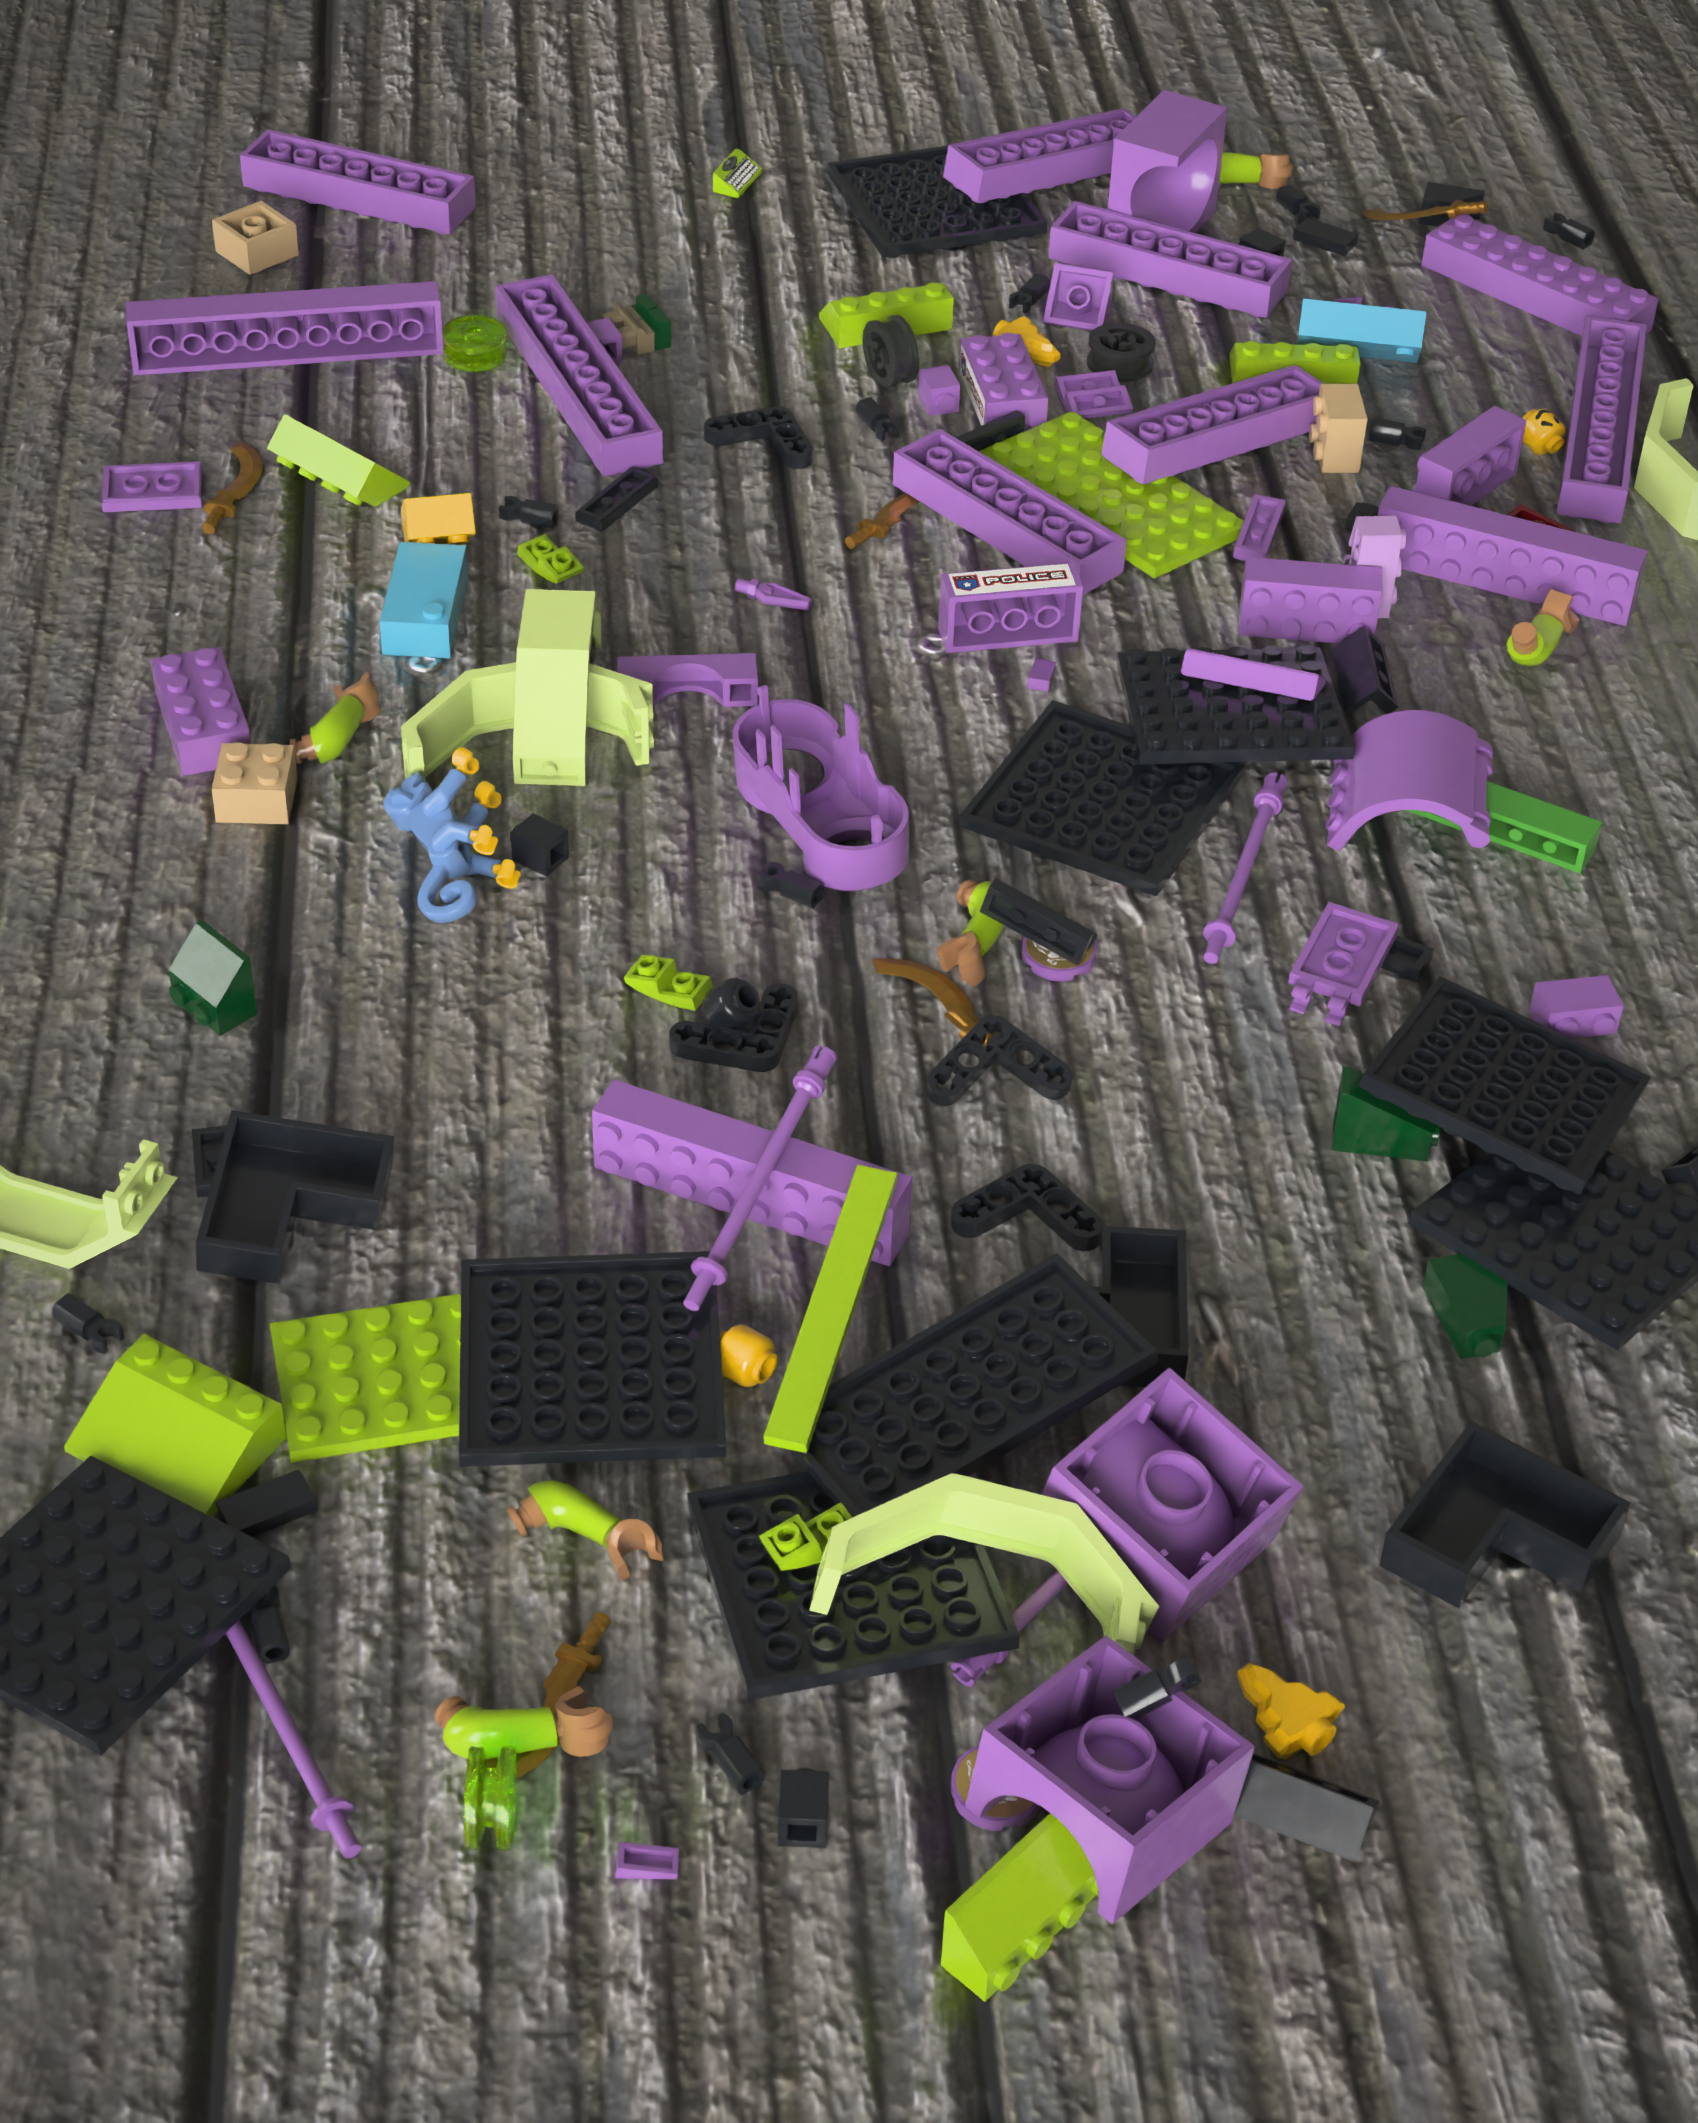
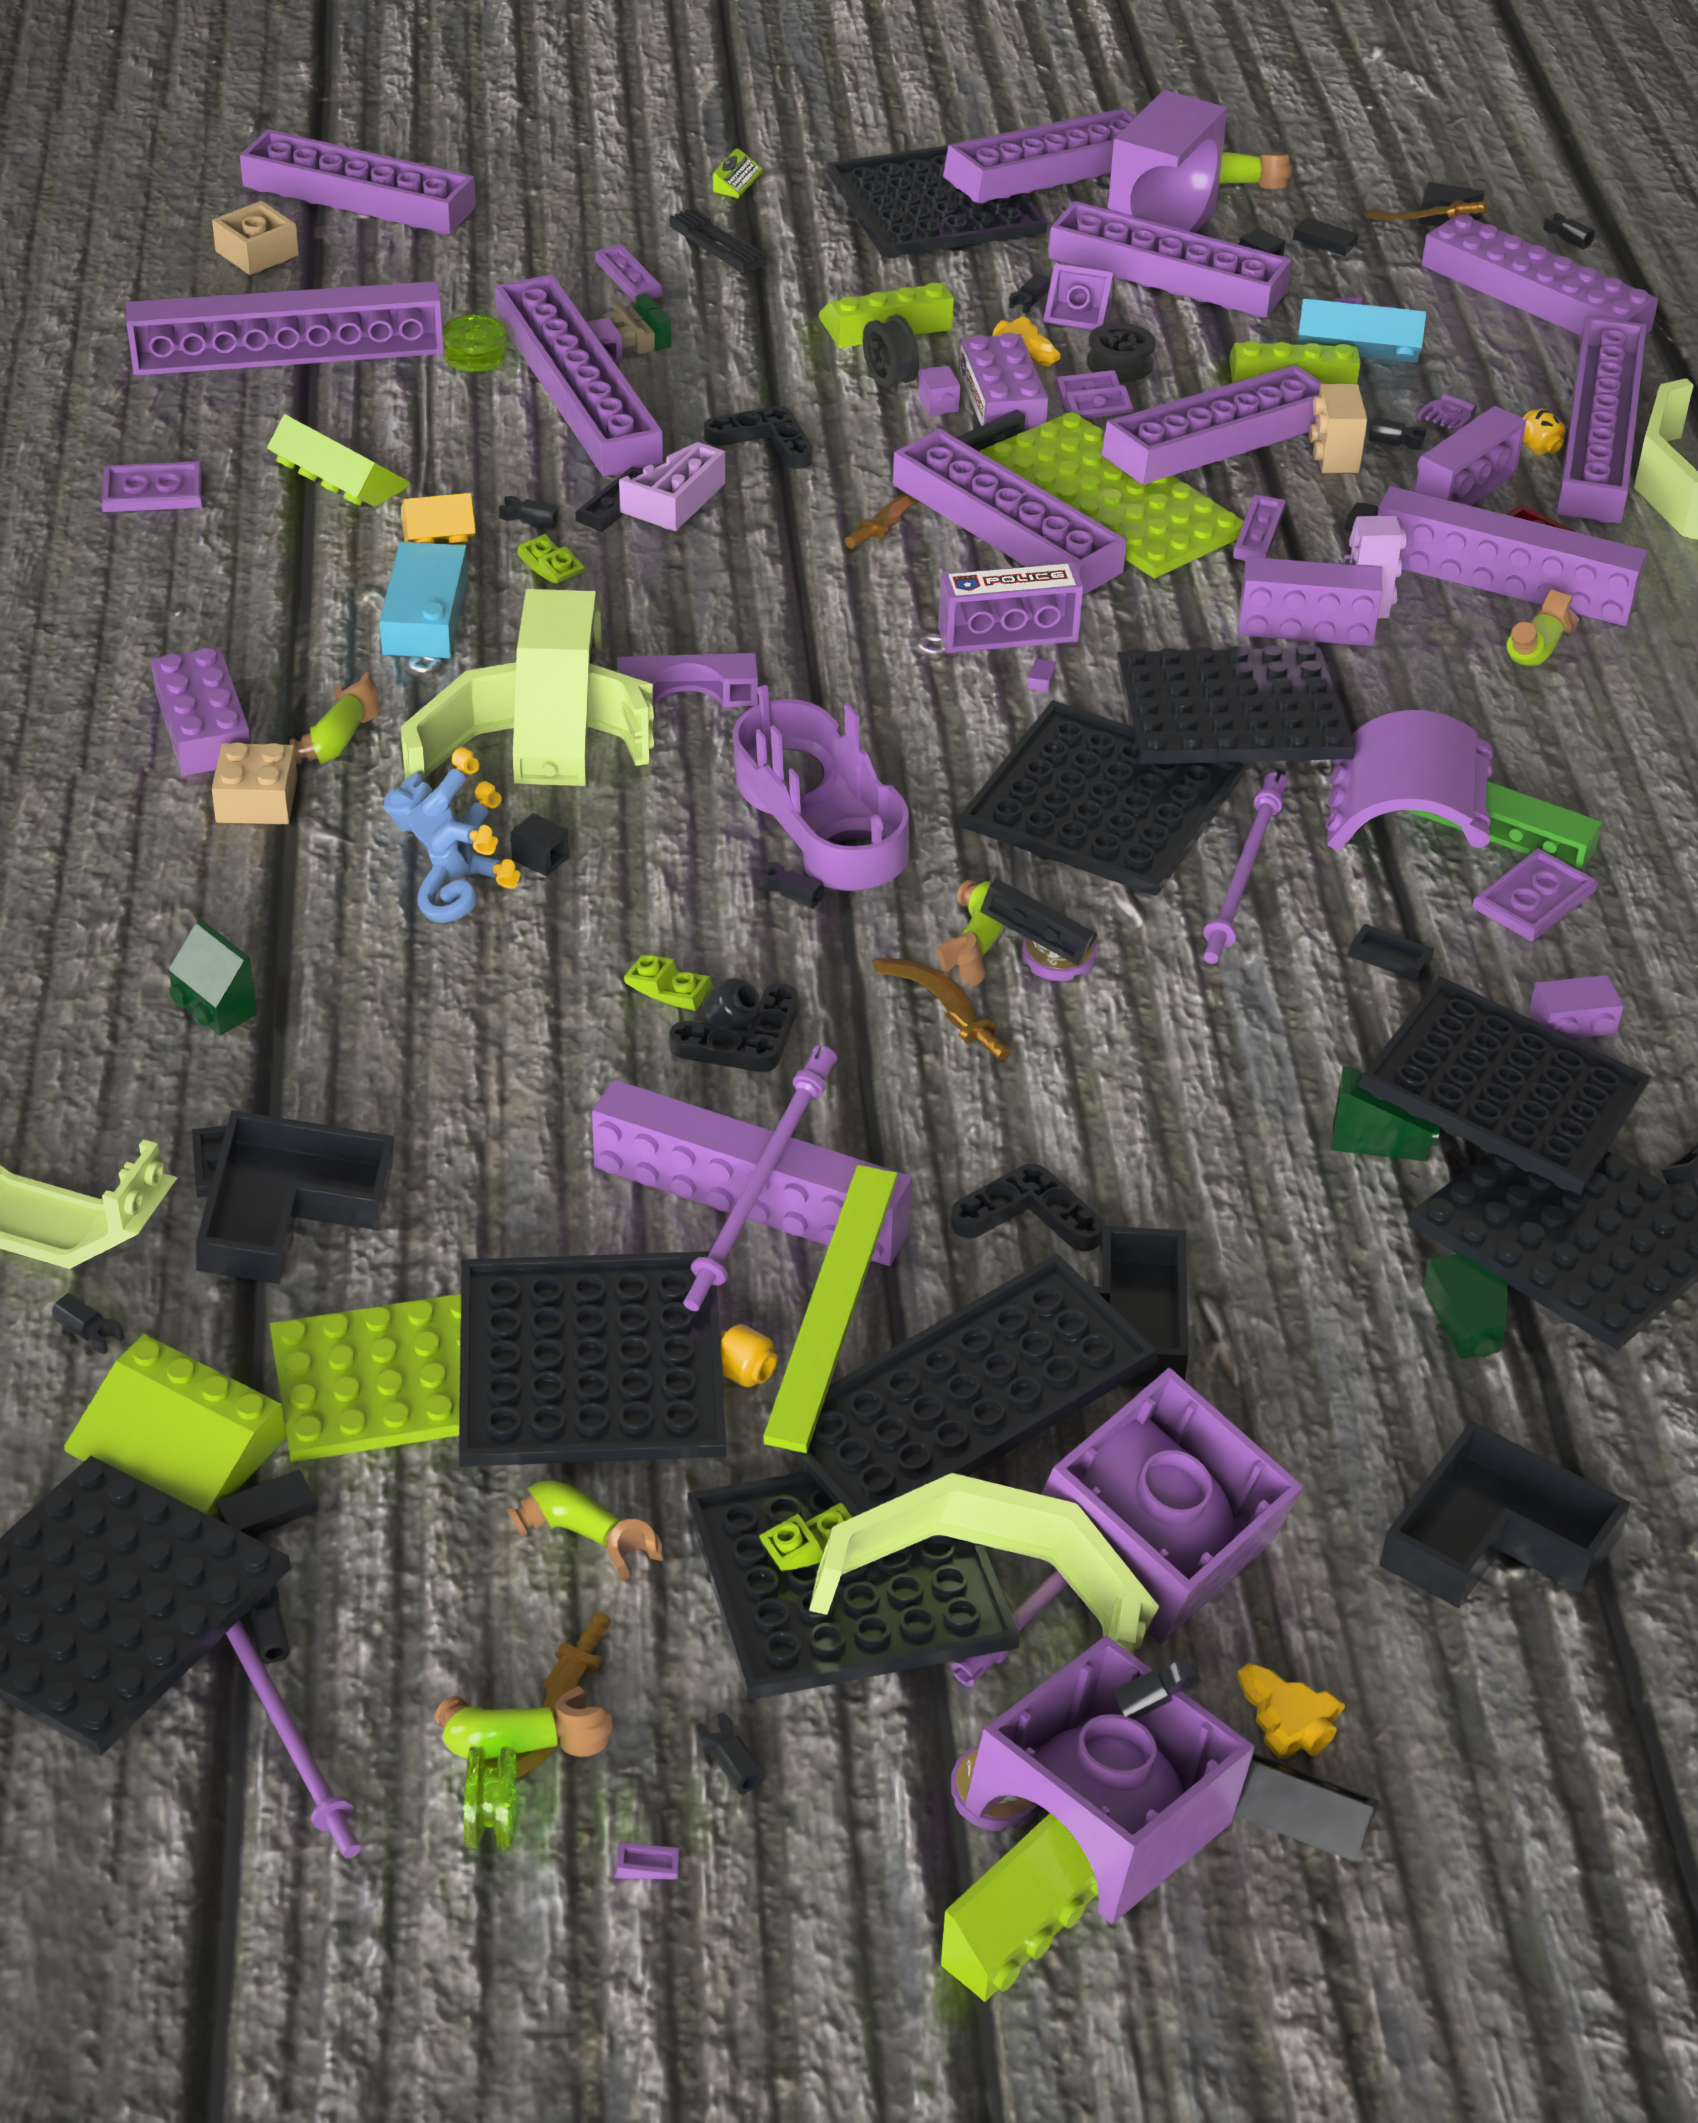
pearl gold sword [202,441,263,534] -> none
medium lavender piece [735,578,812,610] -> none
black brick [778,1768,829,1848] -> none
black bar [856,397,900,441] -> none
black beam [926,1015,1073,1106] -> none
slope [1181,648,1326,700] -> none
black bar [1276,184,1321,221] -> none
medium lavender tile [1288,902,1399,1026] -> none
black panel [1332,626,1399,714] -> none
none -> medium lavender plate [595,244,662,303]
none -> lavender wedge [619,442,725,531]
none -> black container [669,207,766,274]
none -> medium lavender piece [1417,393,1477,433]
none -> medium lavender tile [1472,848,1598,942]

